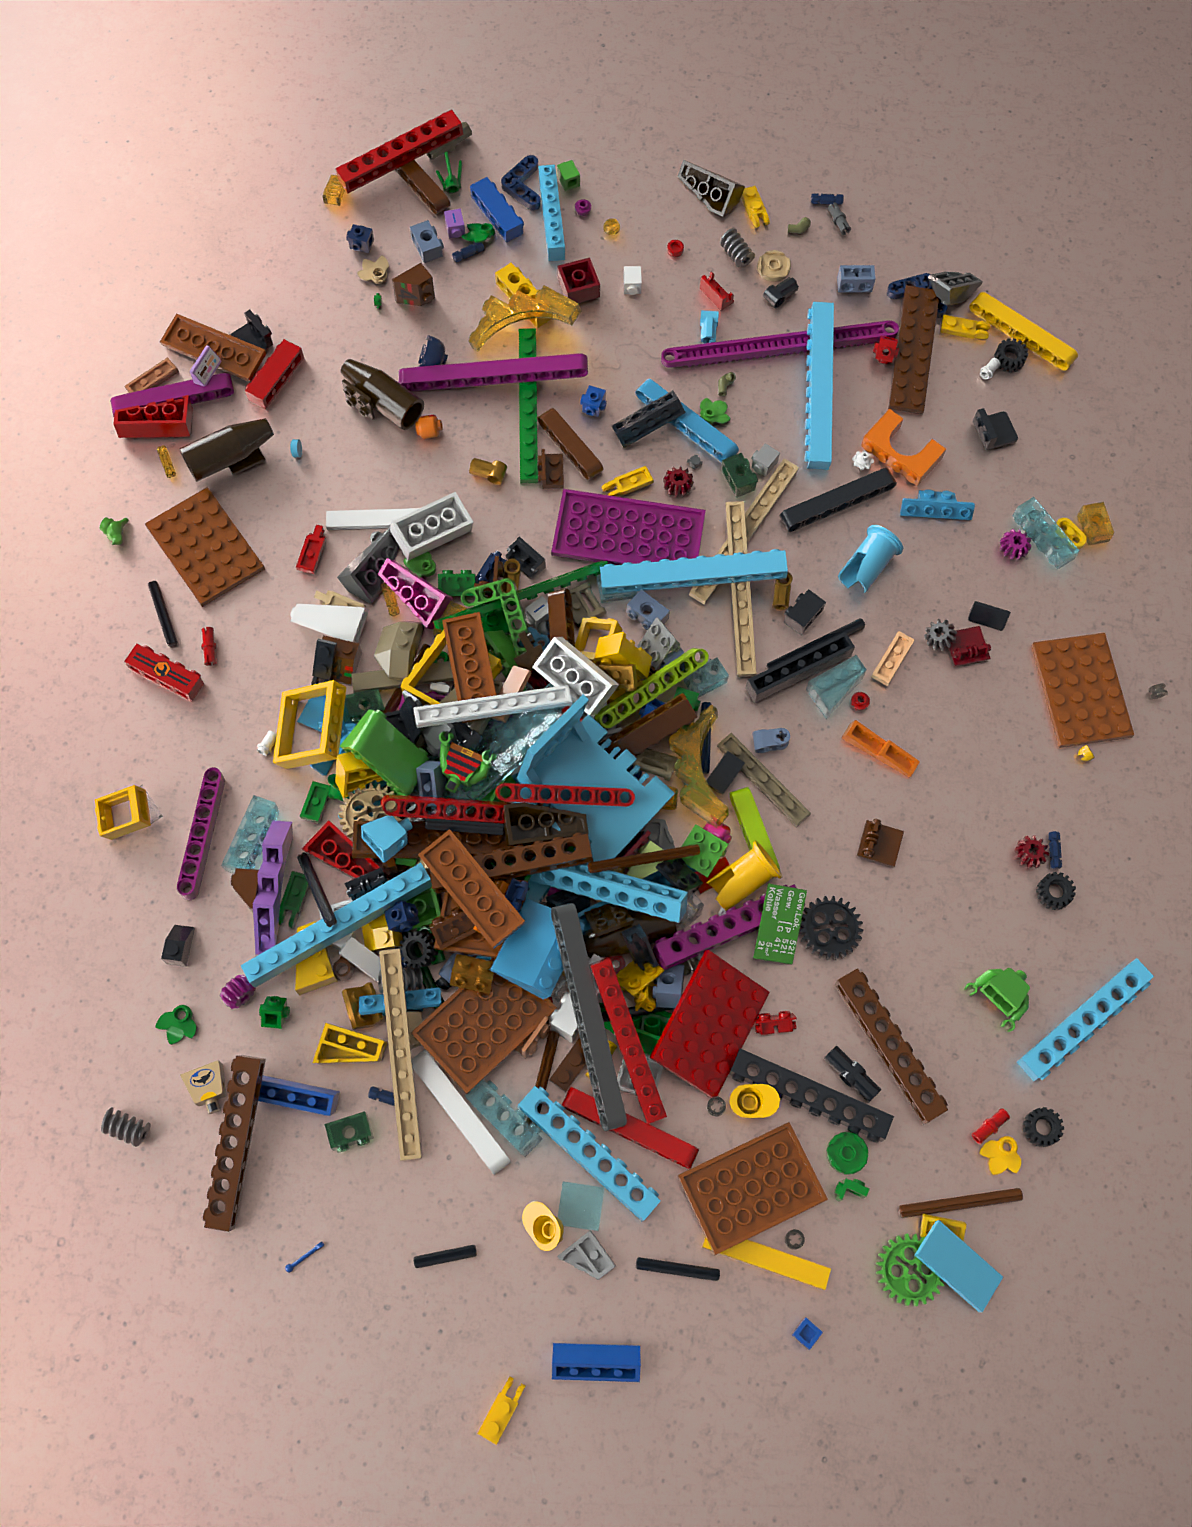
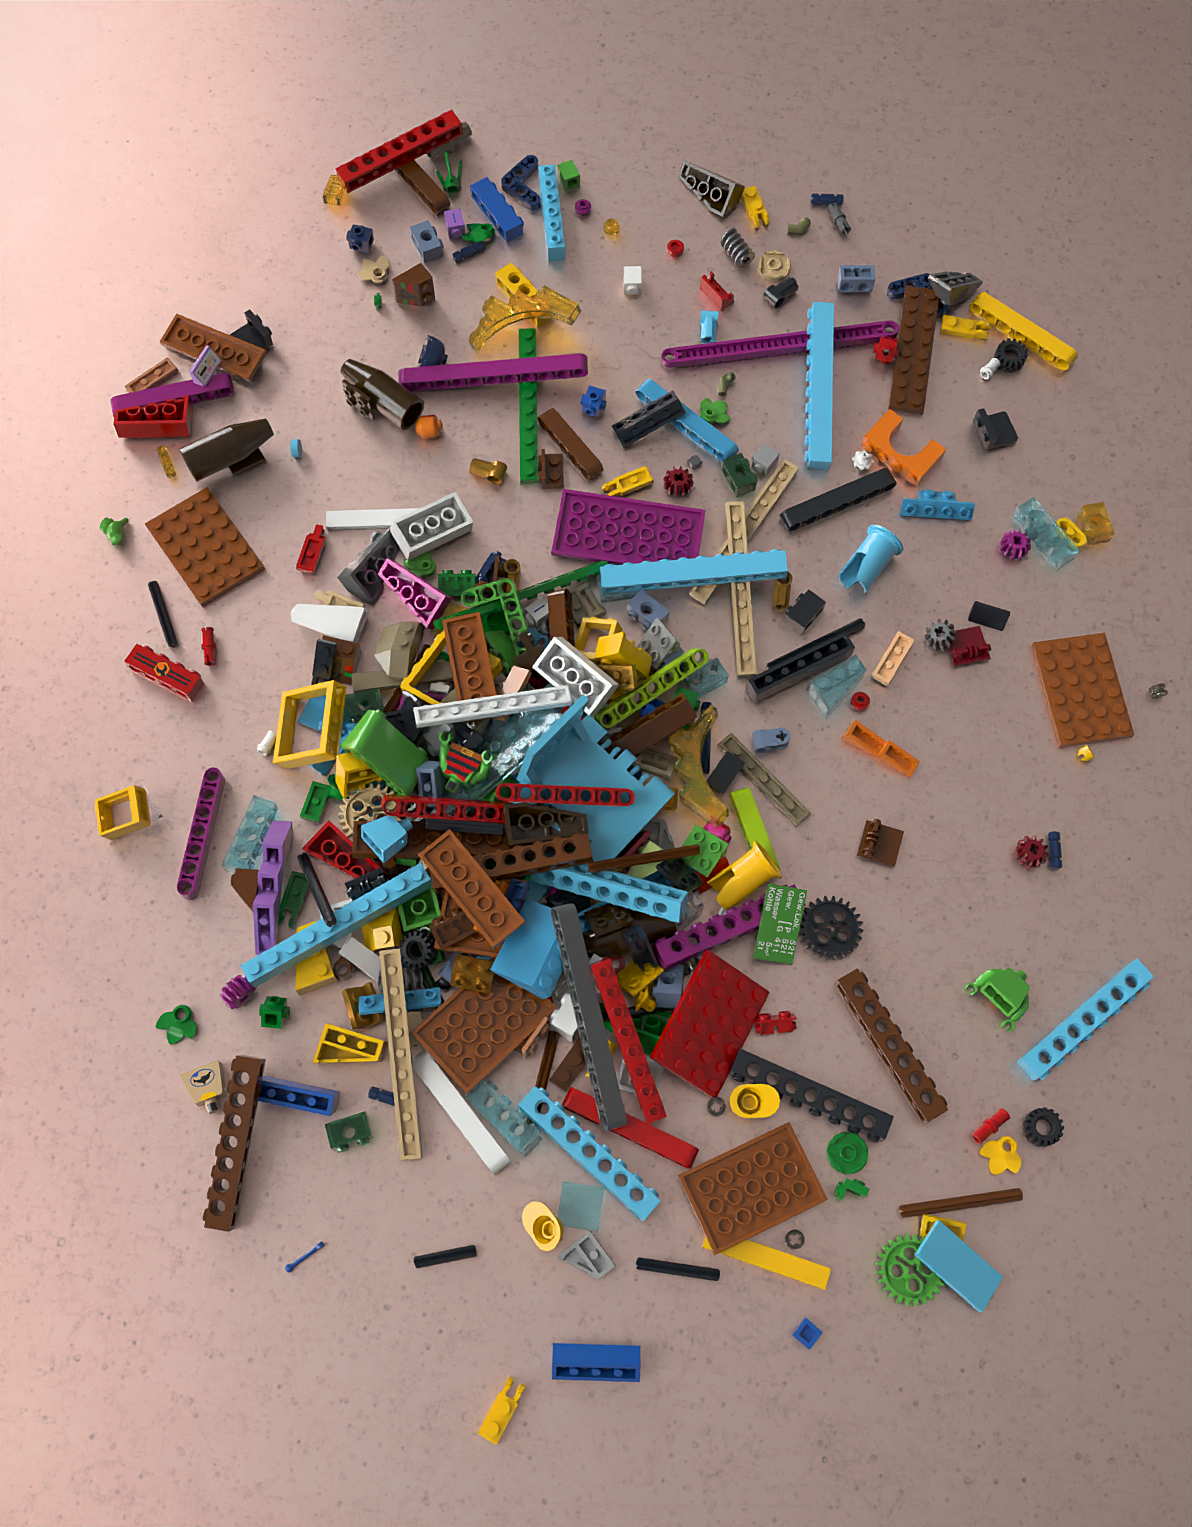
flat silver piece [101,1107,151,1147] -> none
black slope [161,925,195,967] -> none
red brick [245,339,304,410] -> none
clear yellow axle [381,583,400,617] -> none
dark blue brick [384,901,420,933] -> none
black hinge [506,536,546,580] -> none
dark red brick [557,257,600,306] -> none
black piece [824,1045,882,1103] -> none
black tyre [1036,872,1076,910] -> none

